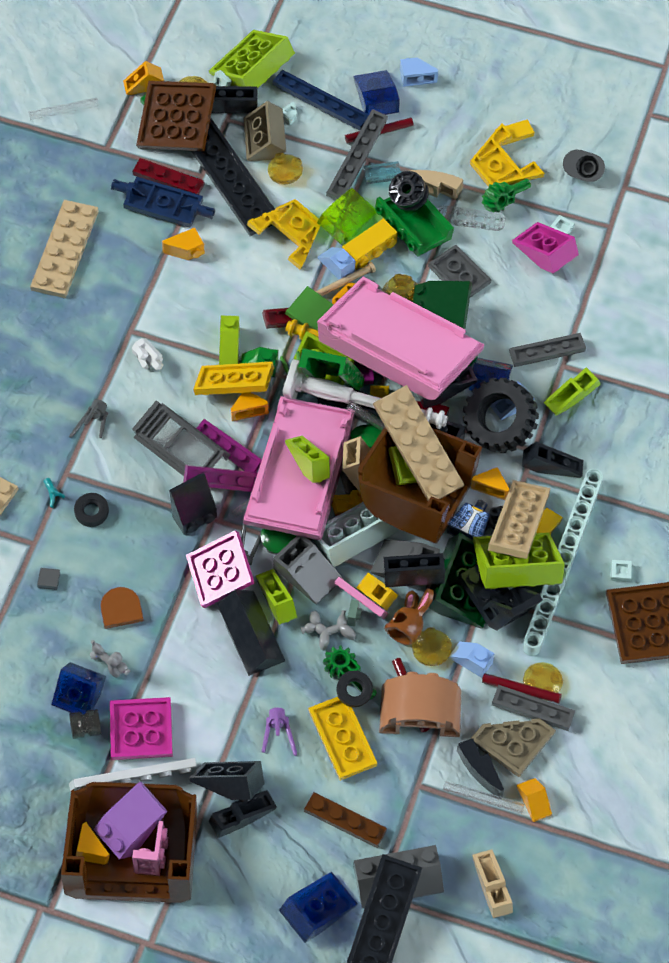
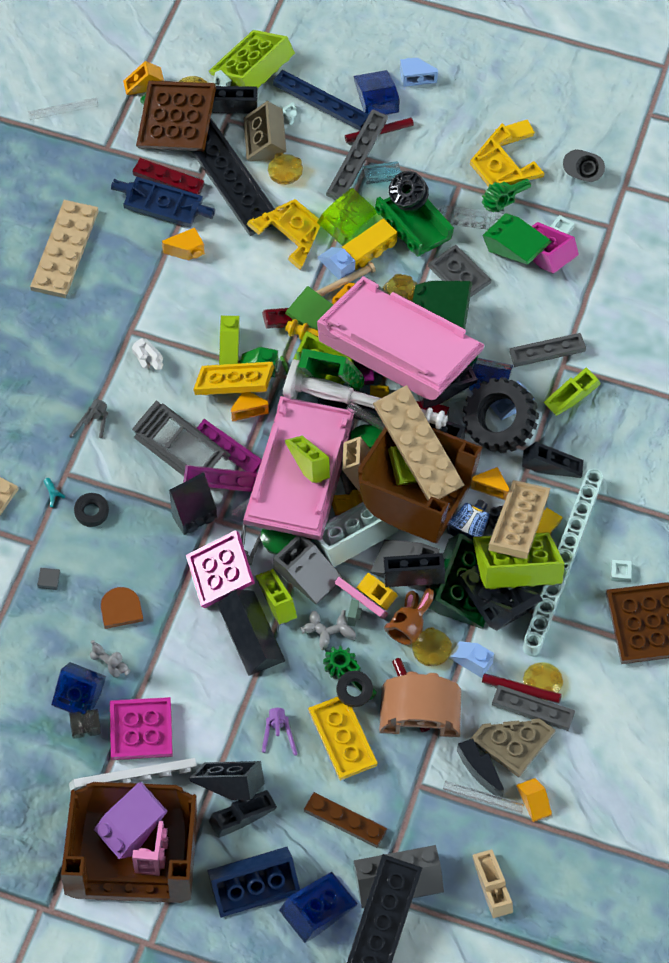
light orange slope [76,822,109,865] -> none
tan slope [408,170,463,200] -> none
none -> dark blue slope [207,847,301,918]
none -> green slope [482,213,551,265]

